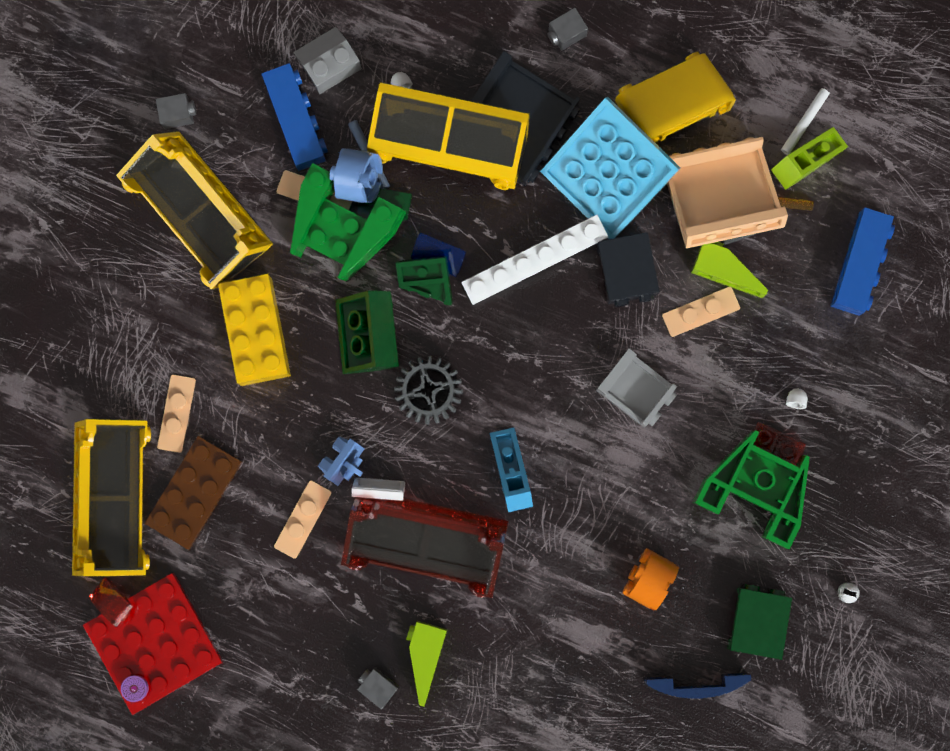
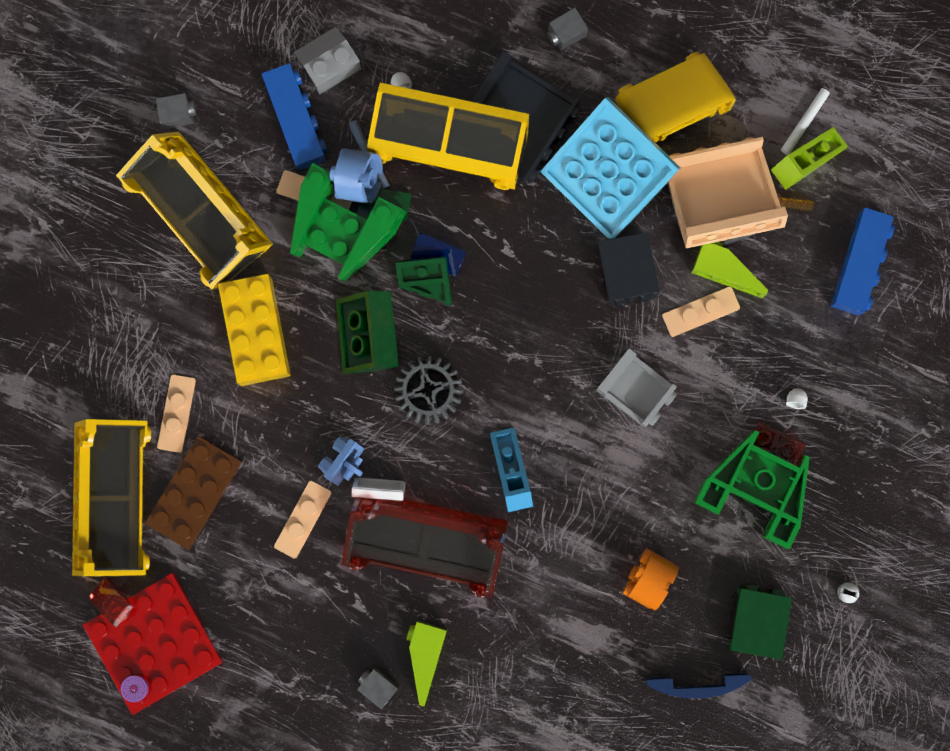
white plate [461,215,608,305] -> none

